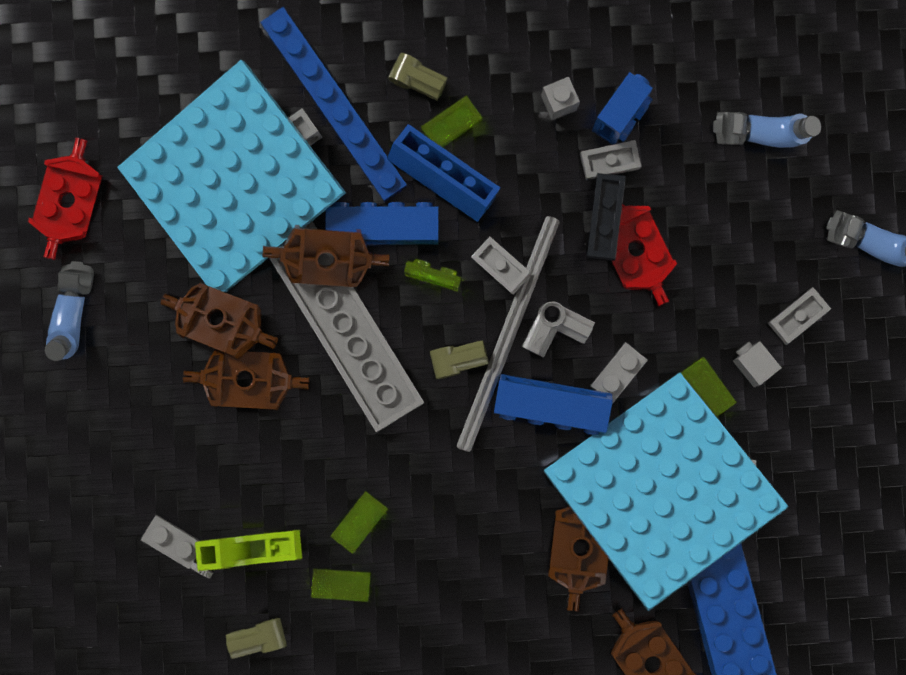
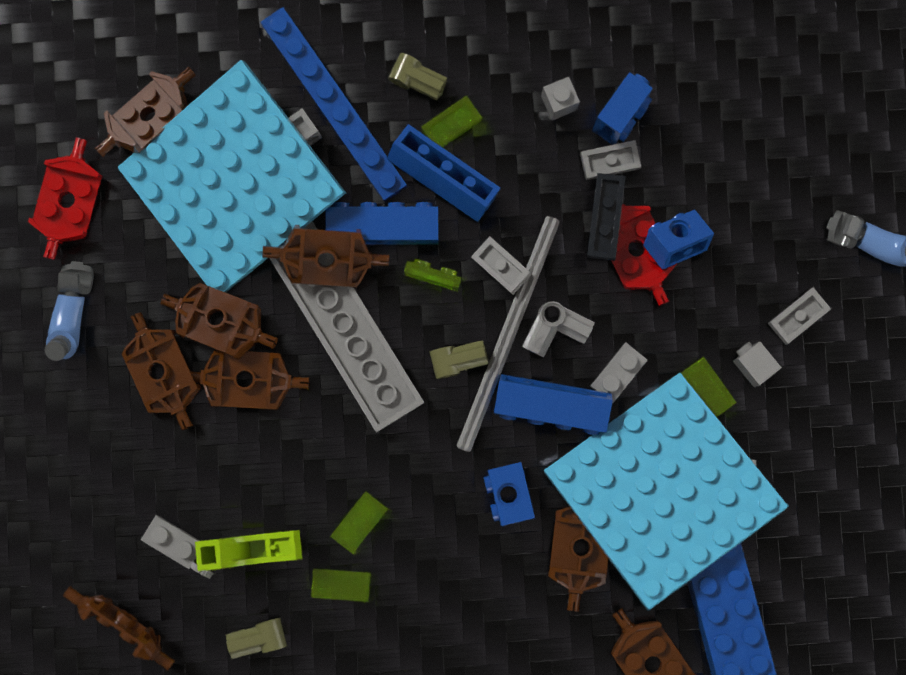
piece [713,112,821,148] -> none
none -> reddish brown plate [63,587,175,671]
none -> reddish brown plate [95,67,196,157]
none -> reddish brown plate [122,312,201,430]
none -> blue brick [483,462,535,526]
none -> blue brick [643,209,714,270]

